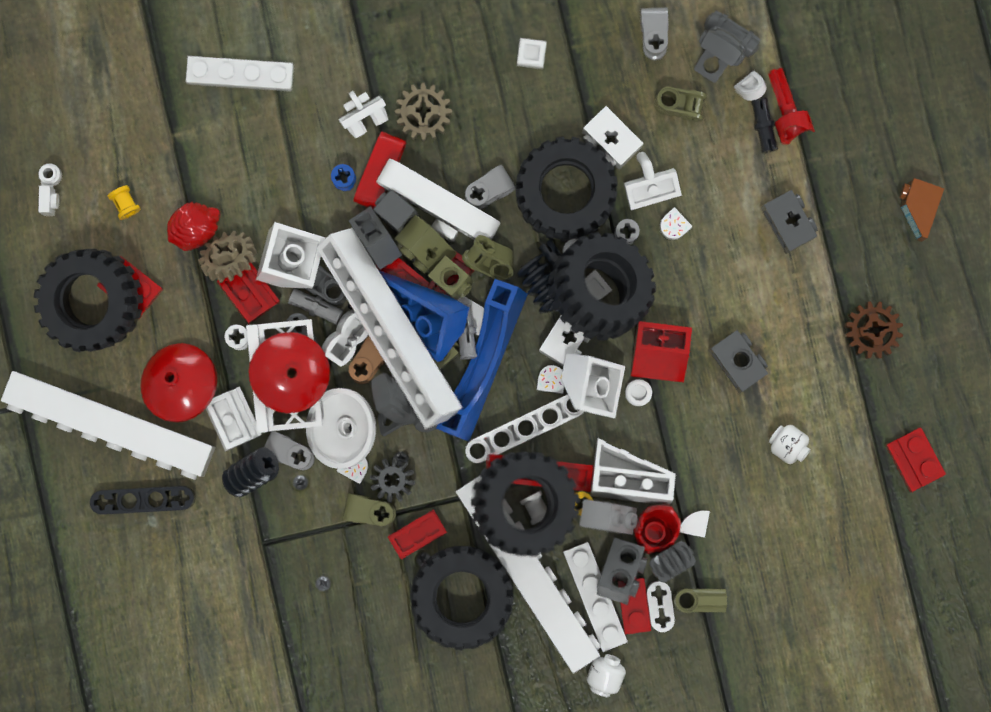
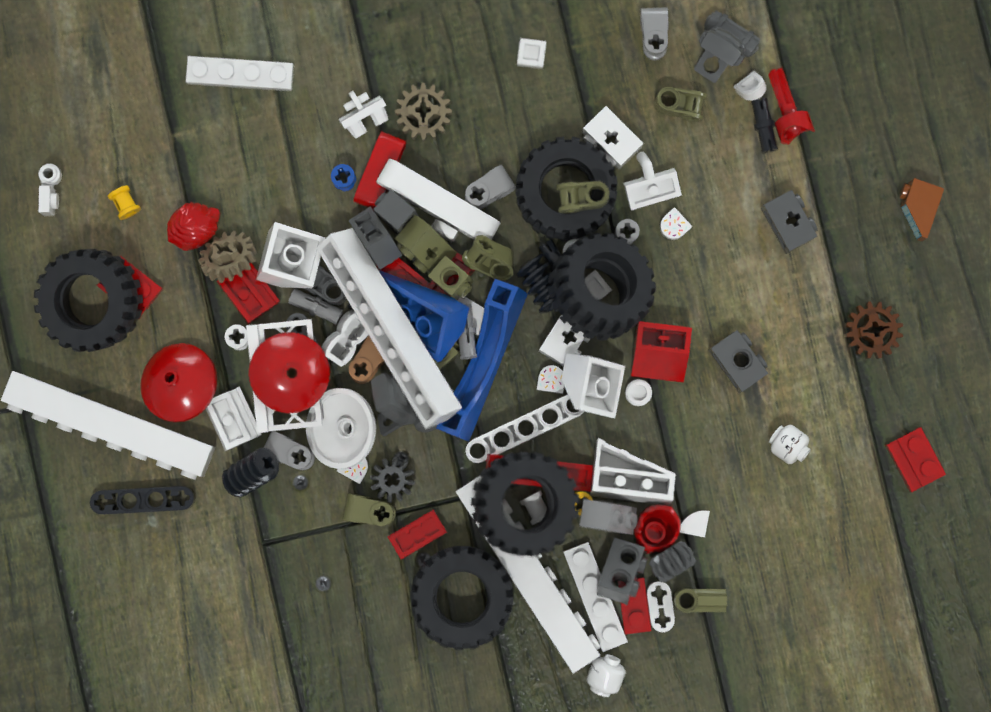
none -> olive piece [556,181,609,213]

